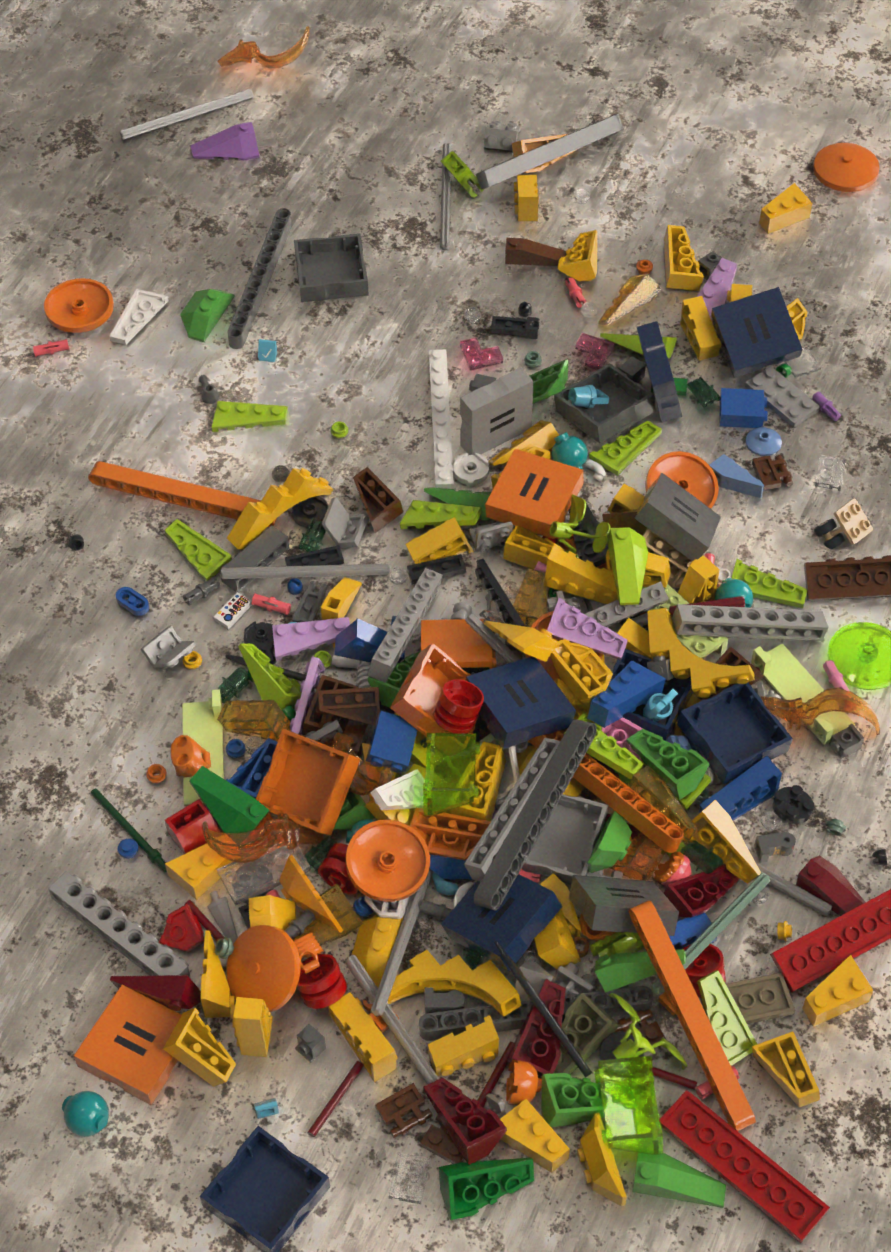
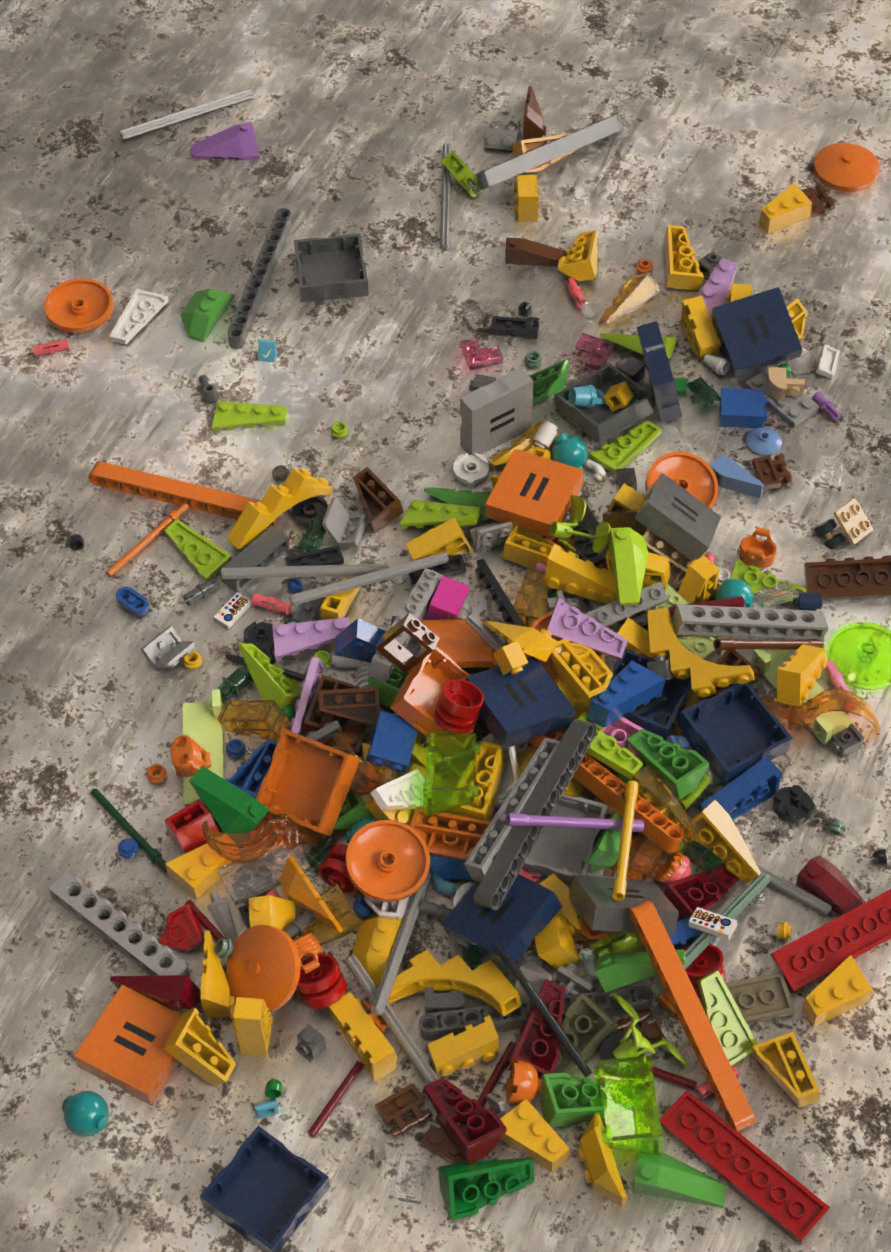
clear orange piece [217,26,310,68] -> none
white plate [429,349,454,489] -> none
medium azure piece [643,689,678,722] -> none
dark grey leg [754,832,796,863] -> none
none -> orange bar [106,502,189,577]
none -> green hinge [265,1079,283,1098]
none -> light grey axle [289,552,449,606]
none -> reddish brown window [375,613,440,673]
none -> dark pink slope [426,576,470,620]
none -> yellow brick [493,641,528,675]
none -> medium lavender piece [505,813,644,832]
none -> reddish brown wedge [523,86,547,140]
none -> white brick [533,421,558,449]
none -> light aqua arm [579,948,598,979]
none -> yellow brick [603,381,634,412]
none -> yellow piece [612,781,639,901]
none -> clear smoke brick [615,468,637,493]
none -> white tile [689,907,737,940]
none -> white cone [703,354,730,375]
none -> reddish brown piece [713,638,824,650]
none -> orange piece [740,527,777,568]
none -> clear plate [753,582,799,608]
none -> tan brick [766,367,805,401]
none -> yellow wedge [777,644,828,707]
none -> dark blue brick [793,592,822,611]
none -> reddish brown plate [801,184,836,218]
none -> white tile [815,344,840,379]

